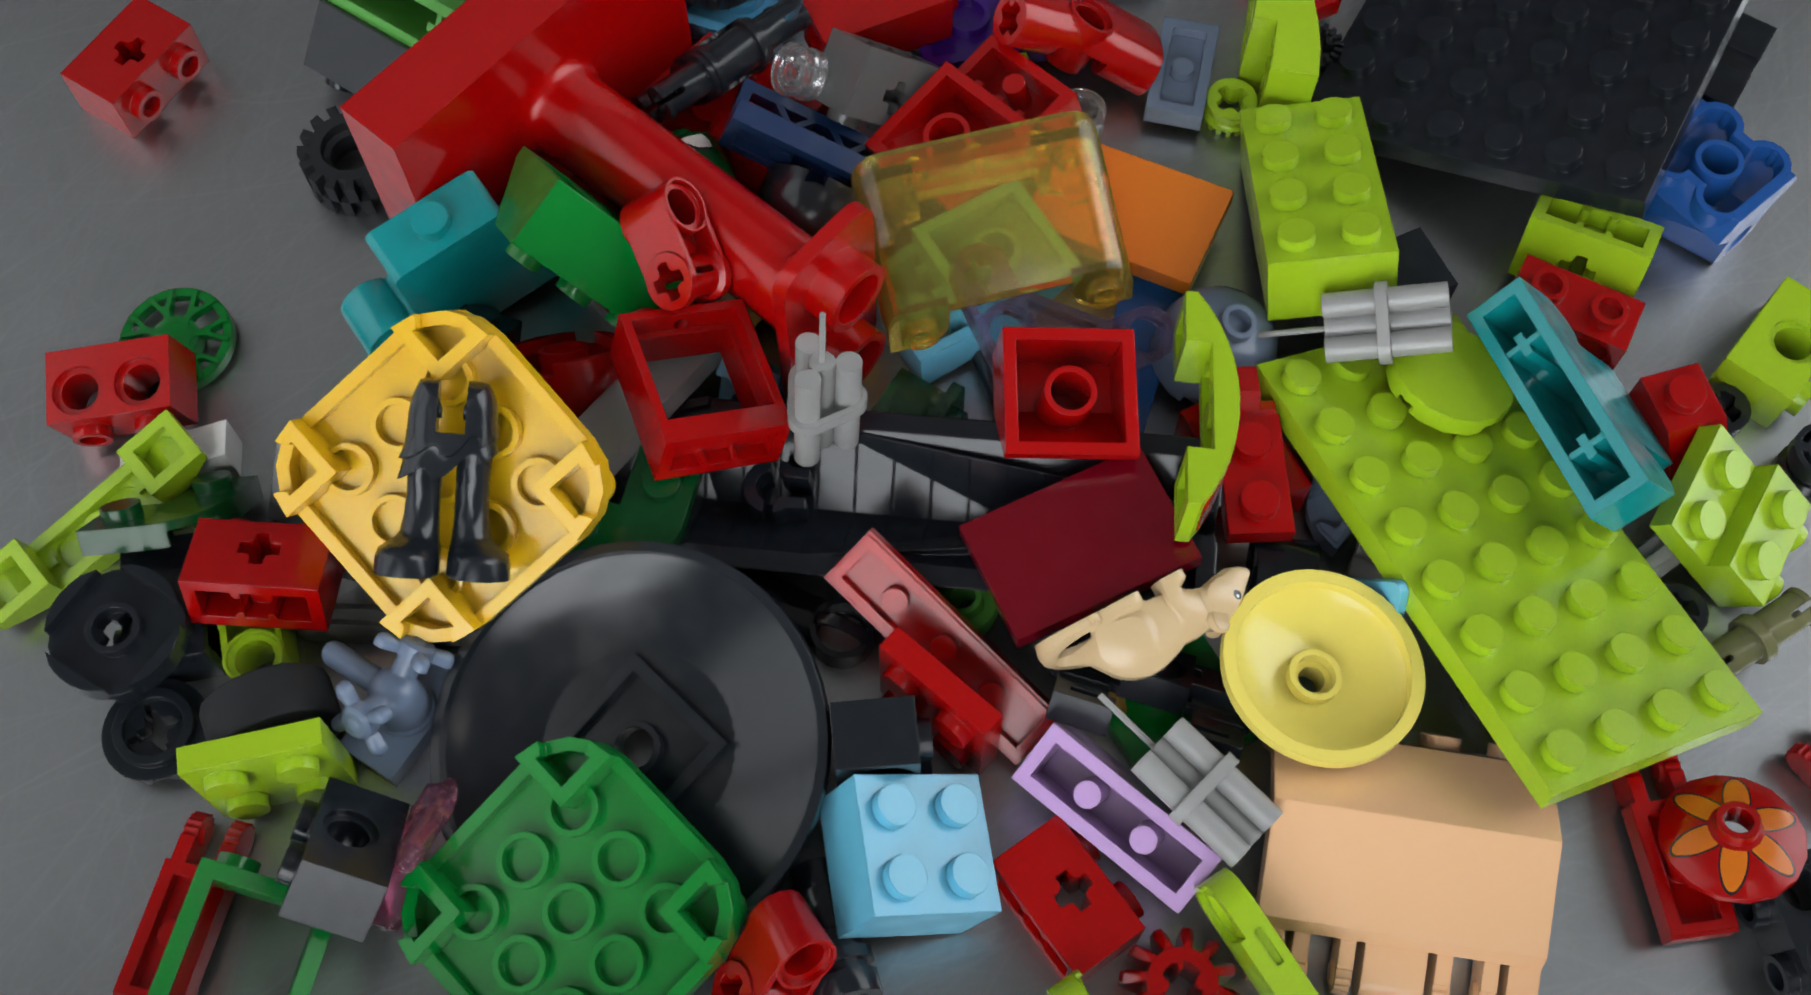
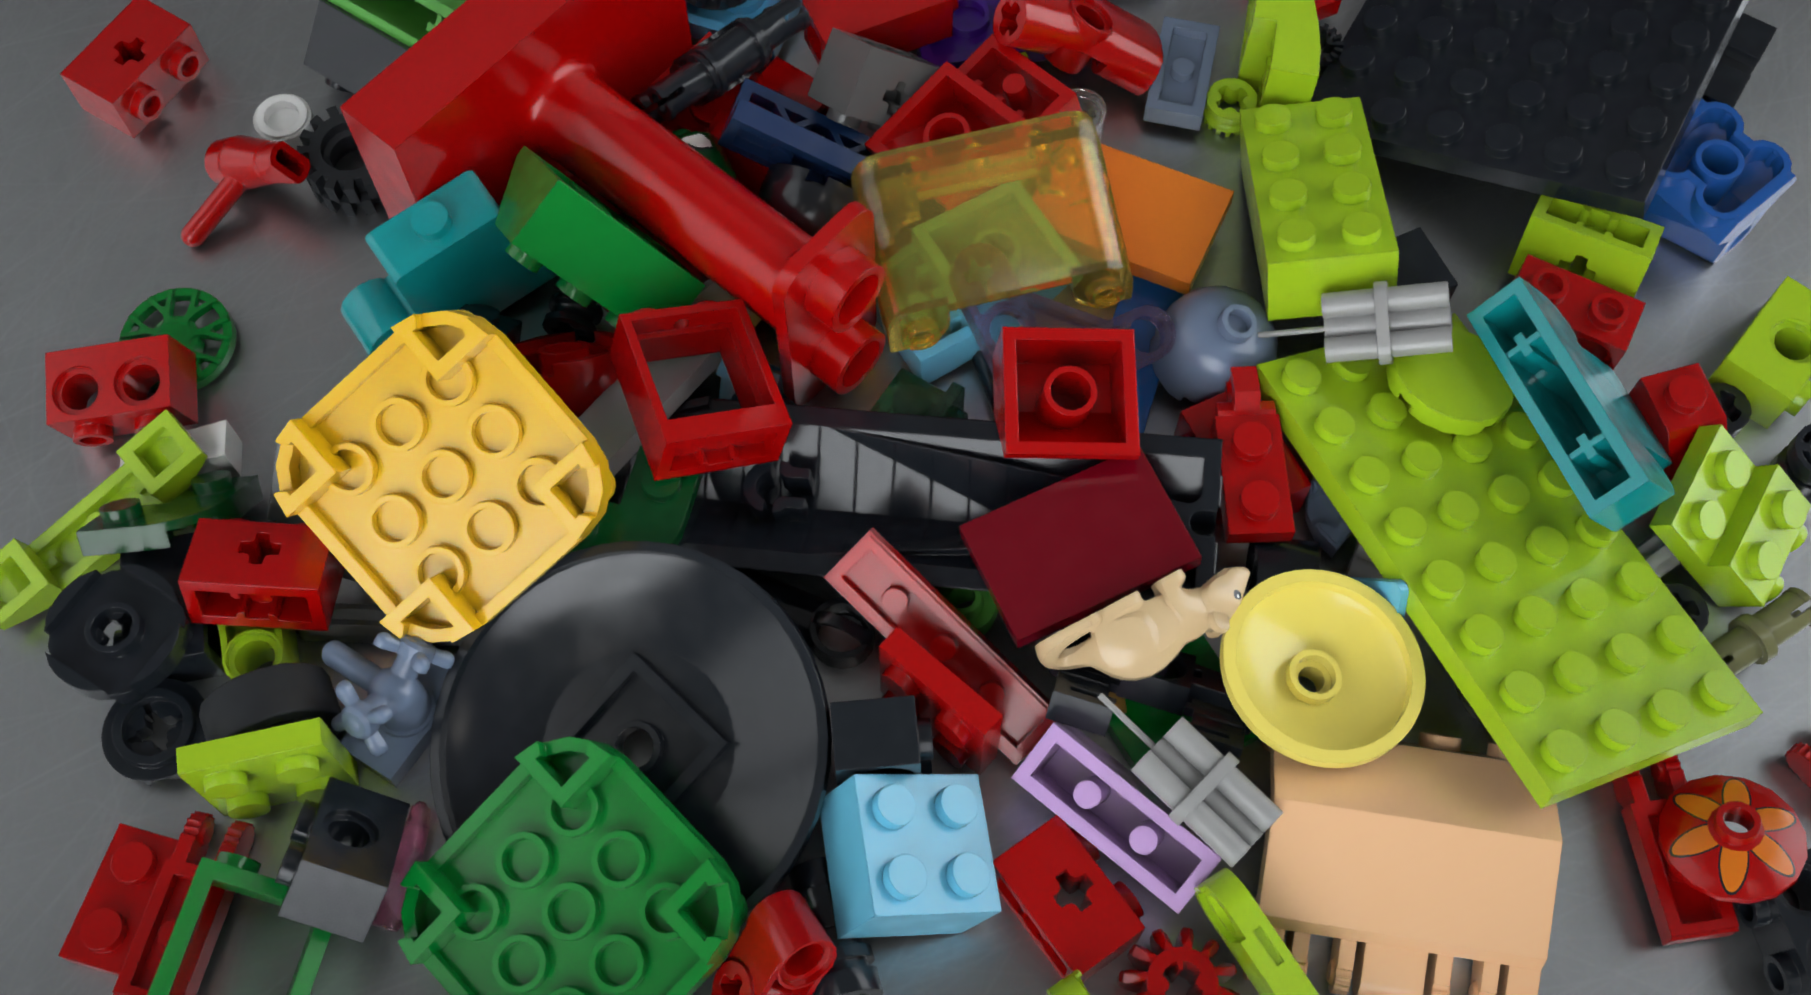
black piece [373,378,511,583] -> none
clear pink piece [395,778,458,873] -> none
red piece [620,177,732,311] -> none
clear bush [770,42,829,102] -> none
light grey piece [787,312,868,467] -> none
lime slope [1173,291,1240,542] -> none
none -> red plate [58,823,178,976]
none -> red piece [181,135,310,247]
none -> white tile [253,94,314,150]
none -> black bush [542,292,604,343]

